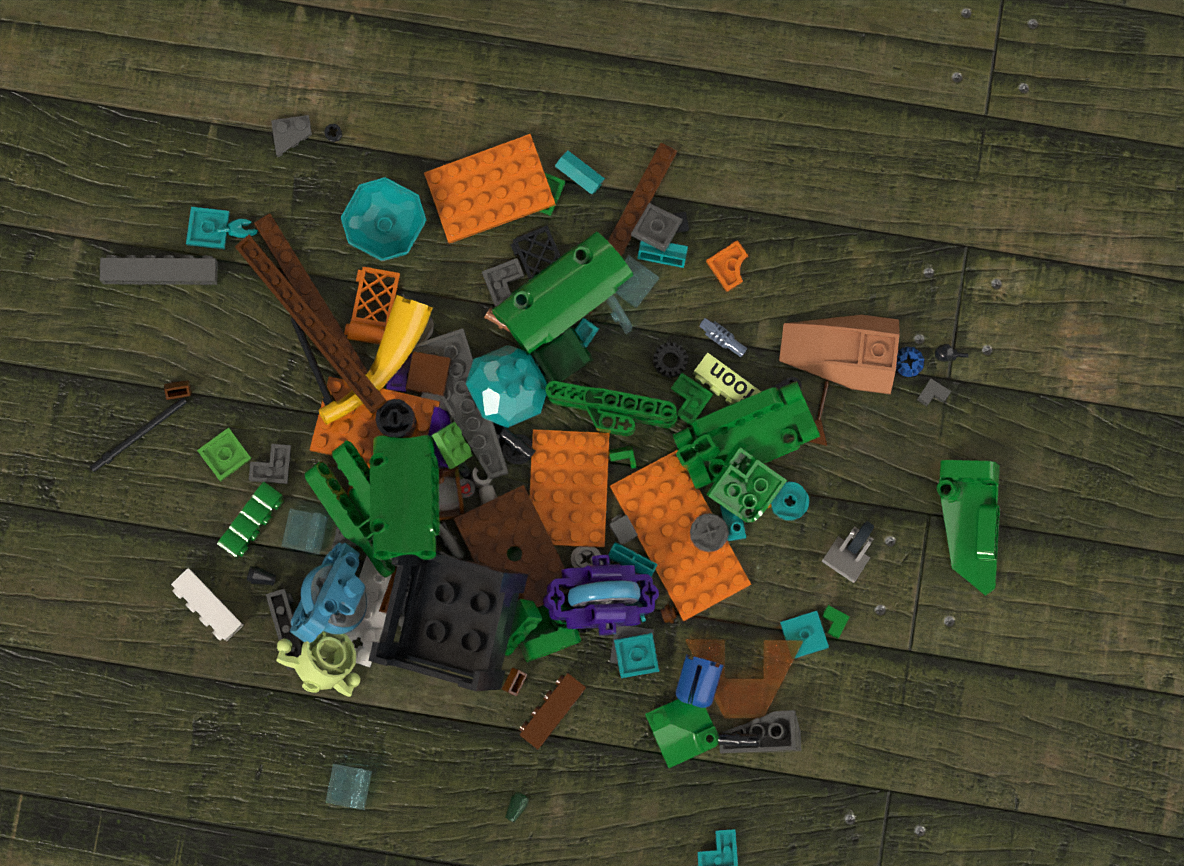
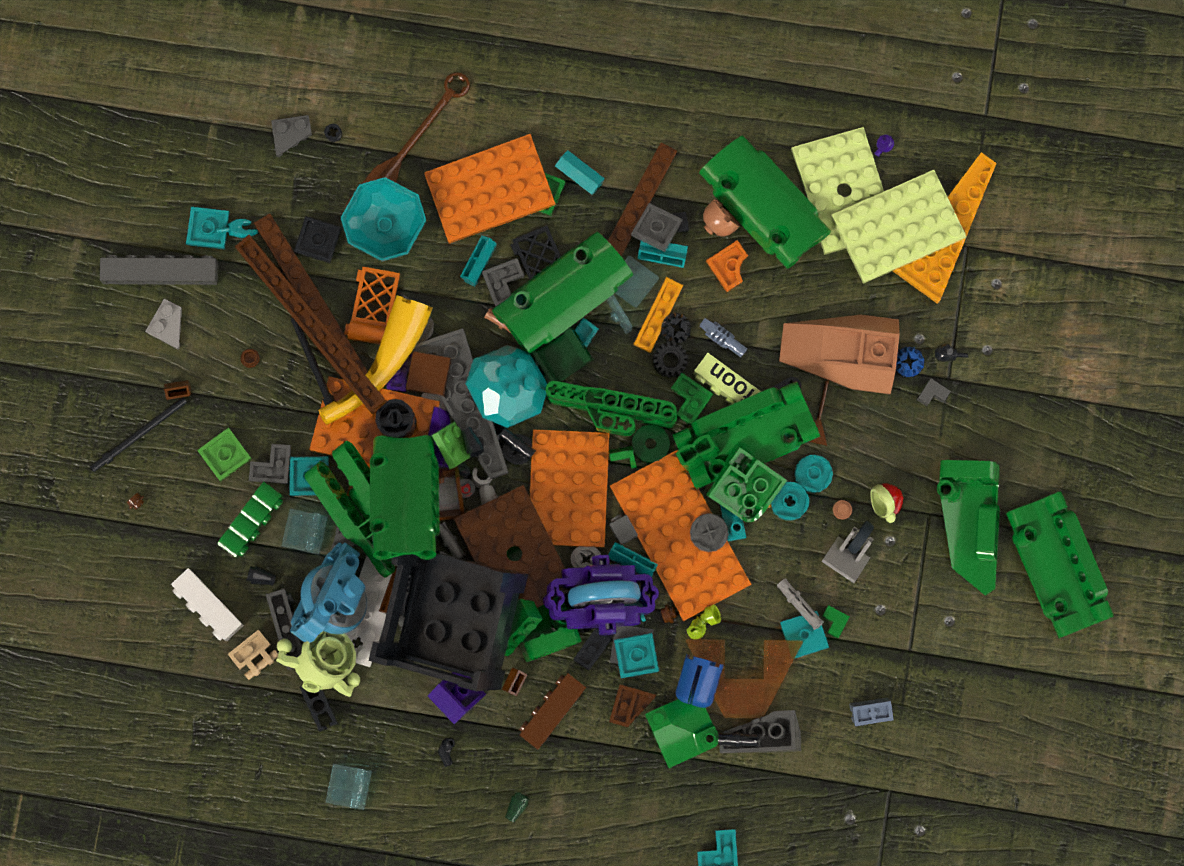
none -> reddish brown plate [126,493,144,510]
none -> light grey wing [145,299,182,350]
none -> tan plate [228,630,278,680]
none -> reddish brown plate [240,349,260,368]
none -> teal plate [290,456,329,496]
none -> black plate [294,216,342,264]
none -> black piece [299,686,339,732]
none -> reddish brown piece [345,72,470,209]
none -> dark purple slope [428,672,486,724]
none -> black arm [438,737,455,767]
none -> teal piece [460,236,497,287]
none -> black cone [462,427,484,457]
none -> black hinge [573,628,613,671]
none -> reddish brown wing [609,684,656,728]
none -> dark green tile [632,425,670,463]
none -> light orange tile [633,277,683,353]
none -> black gear [661,313,692,343]
none -> lime arm [687,605,721,639]
none -> green panel [699,135,831,269]
none -> nougat cylinder [703,199,740,237]
none -> light grey pin [777,578,824,630]
none -> yellowish green plate [791,127,884,255]
none -> teal tile [794,454,833,493]
none -> yellowish green plate [831,170,967,284]
none -> nougat plate [833,500,852,520]
none -> sand blue hinge [849,698,894,726]
none -> yellowish green piece [870,483,903,523]
none -> dark purple piece [874,134,894,157]
none -> light orange wing [893,152,996,304]
none -> green panel [1006,491,1114,638]

